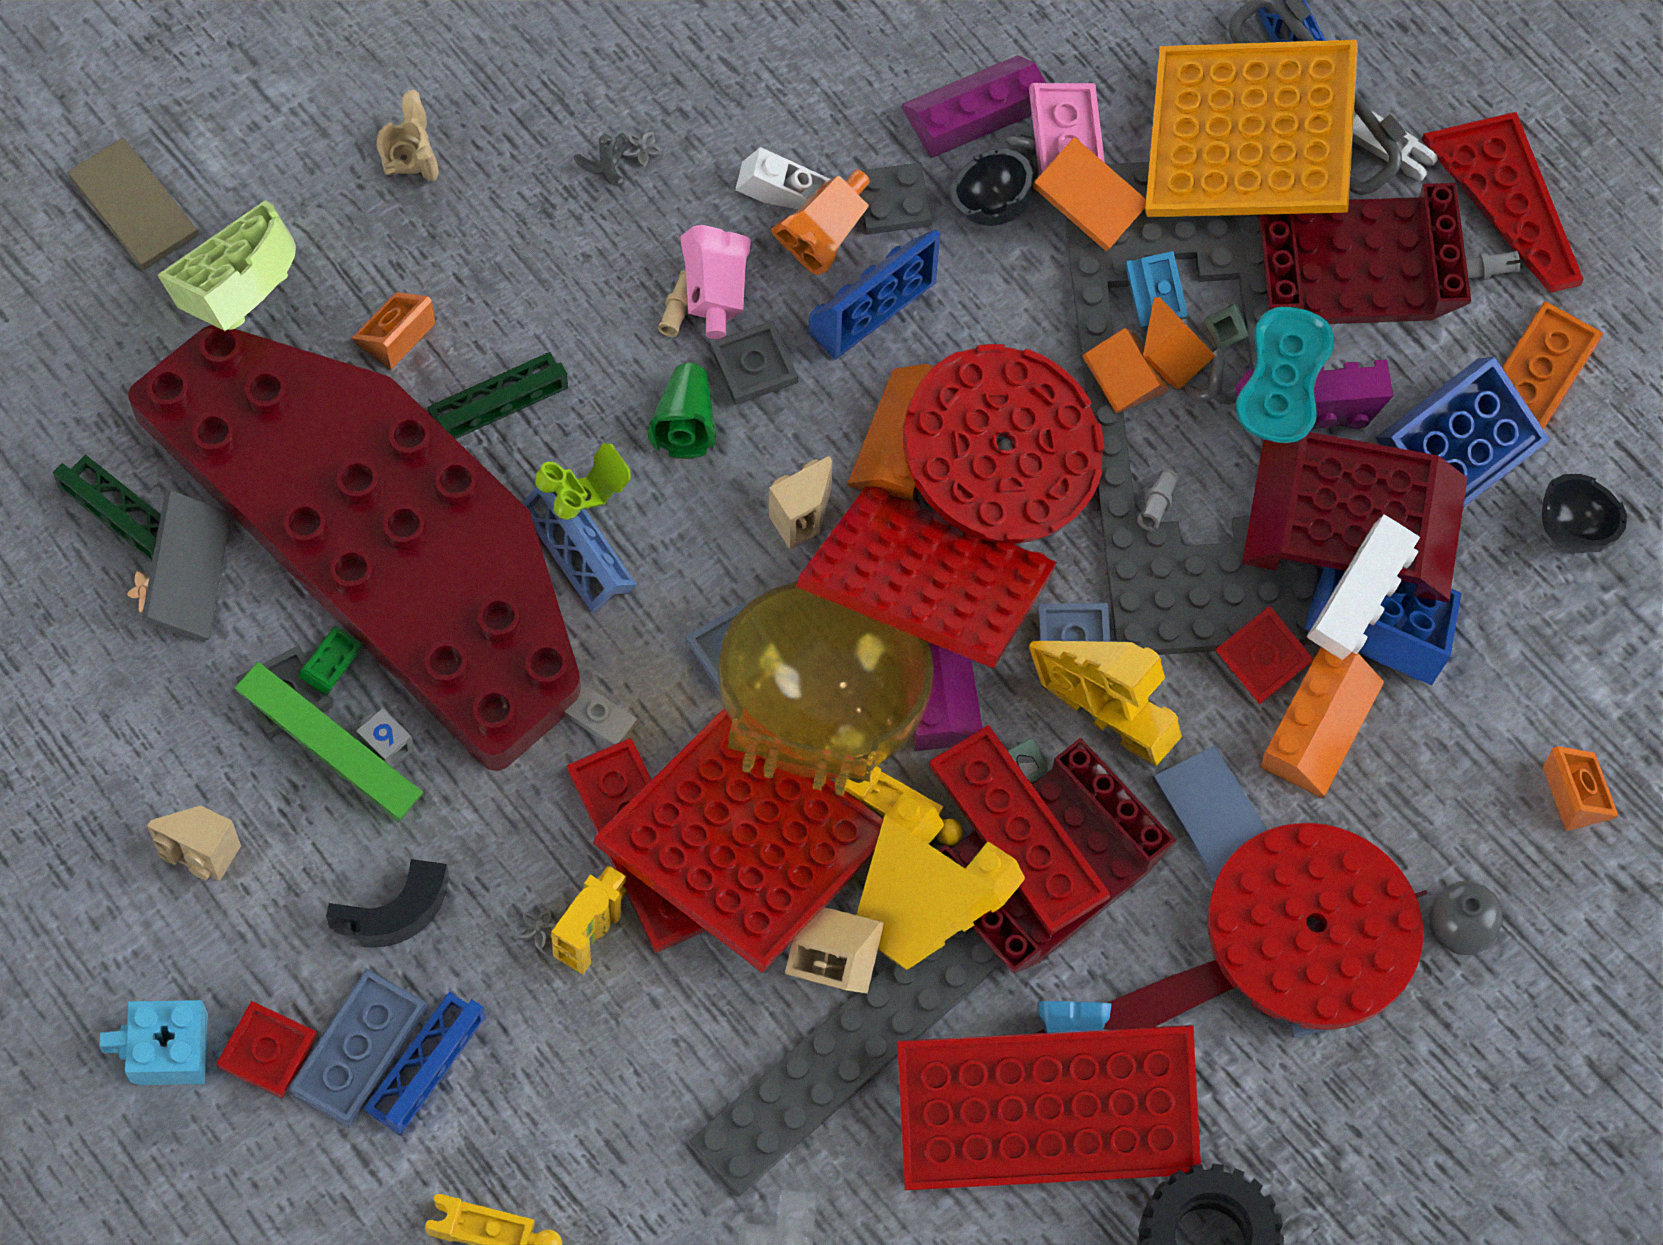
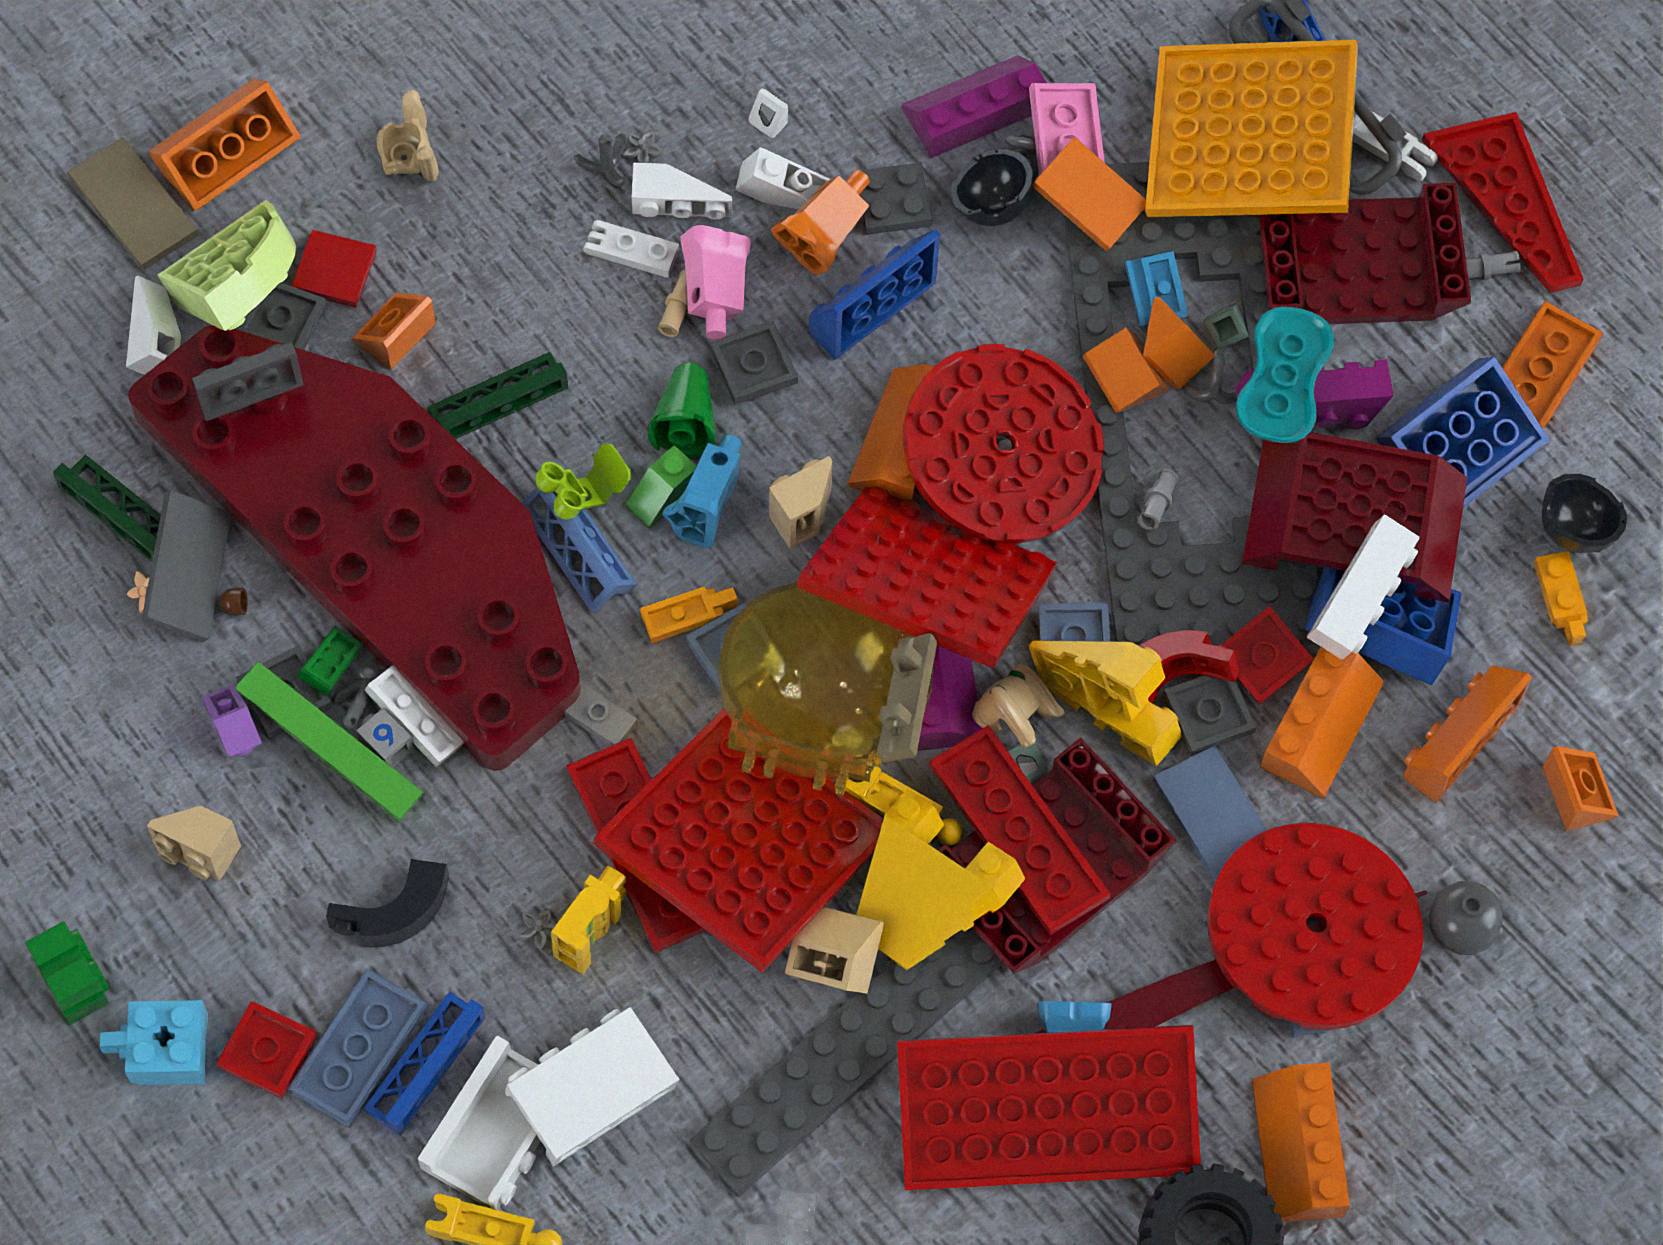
none -> green brick [25,921,110,1025]
none -> white slope [126,276,181,375]
none -> orange slope [148,78,301,211]
none -> dark grey plate [192,342,304,421]
none -> medium lavender slope [202,684,262,757]
none -> reddish brown hinge [219,587,248,616]
none -> dark grey plate [237,283,327,350]
none -> red tile [291,230,377,308]
none -> dark grey piece [332,667,376,729]
none -> white plate [365,665,464,767]
none -> white panel [418,1036,541,1210]
none -> white panel [505,1007,679,1167]
none -> white hinge [583,220,679,278]
none -> bright green slope [626,445,697,528]
none -> white slope [632,163,732,219]
none -> light orange hinge [639,586,739,644]
none -> dark azure piece [662,434,742,548]
none -> white slope [748,88,788,138]
none -> dark tan hinge [877,633,937,763]
none -> tan hair [972,664,1064,748]
none -> red arch [1140,630,1240,704]
none -> dark grey plate [1163,675,1257,756]
none -> orange slope [1252,1062,1350,1222]
none -> orange slope [1403,665,1533,803]
none -> light orange hinge [1534,551,1588,646]

